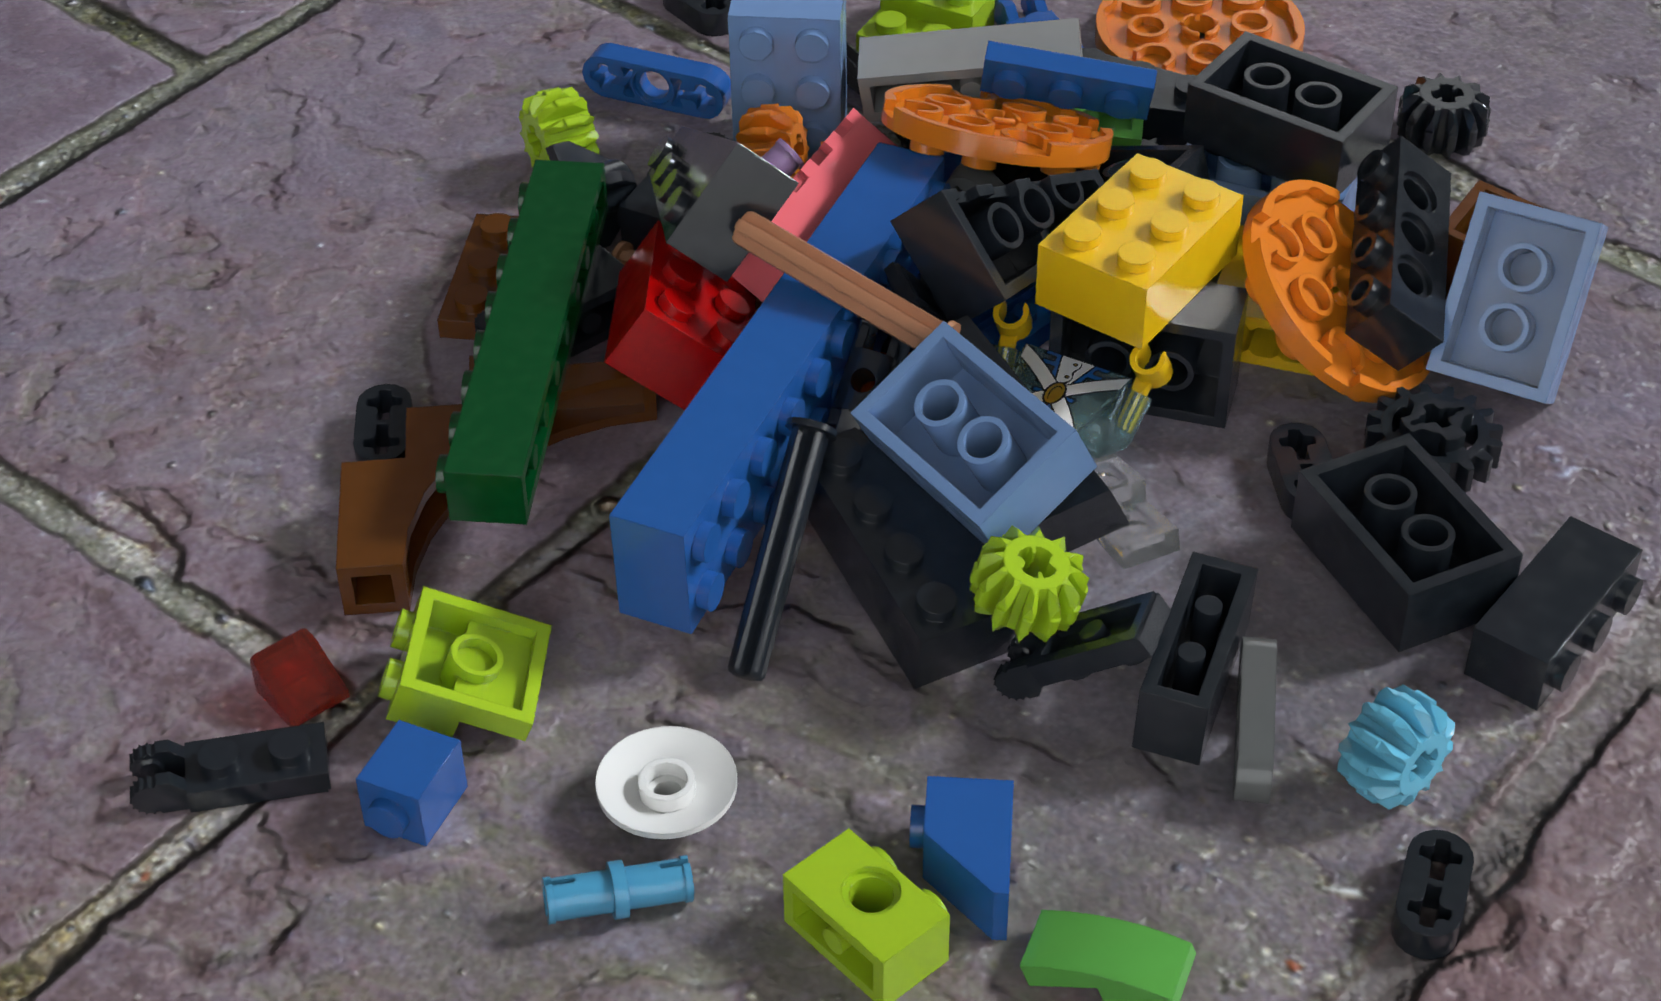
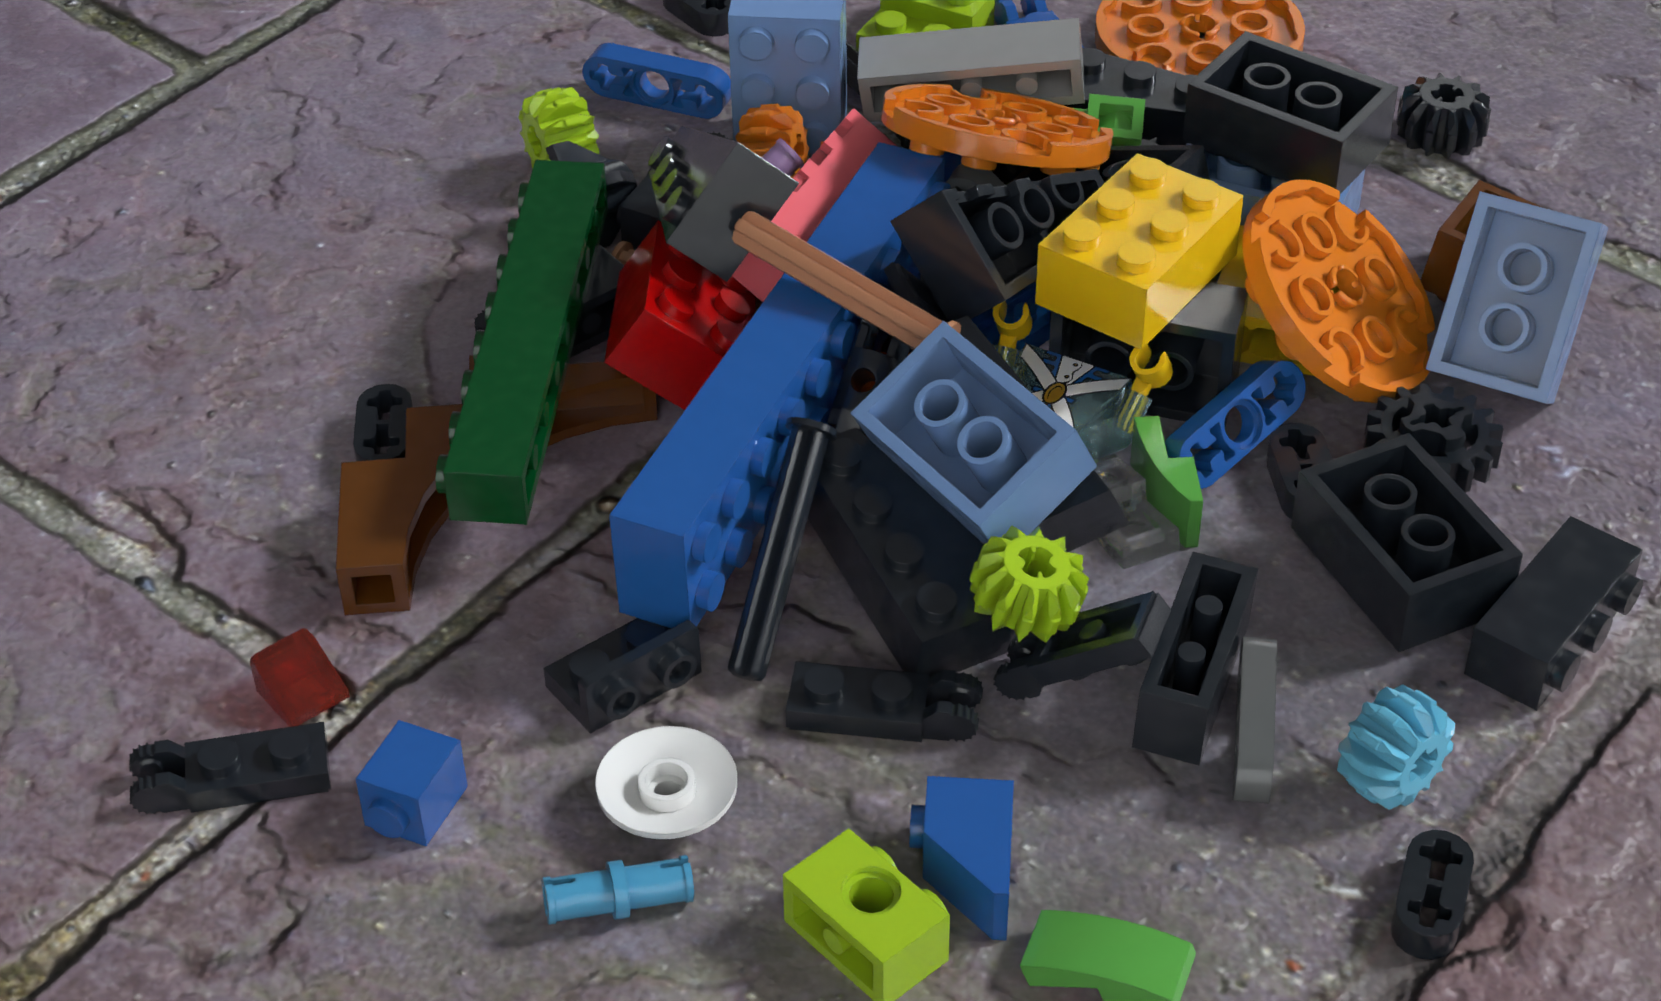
lime plate [377,586,552,741] -> none
reddish brown plate [437,213,519,340] -> none
blue plate [980,40,1157,120] -> none
black brick [1345,136,1452,371] -> none
none -> black bracket [543,618,702,734]
none -> black hinge [785,661,983,742]
none -> bright green slope [1130,416,1203,548]
none -> blue beam [1165,360,1306,489]

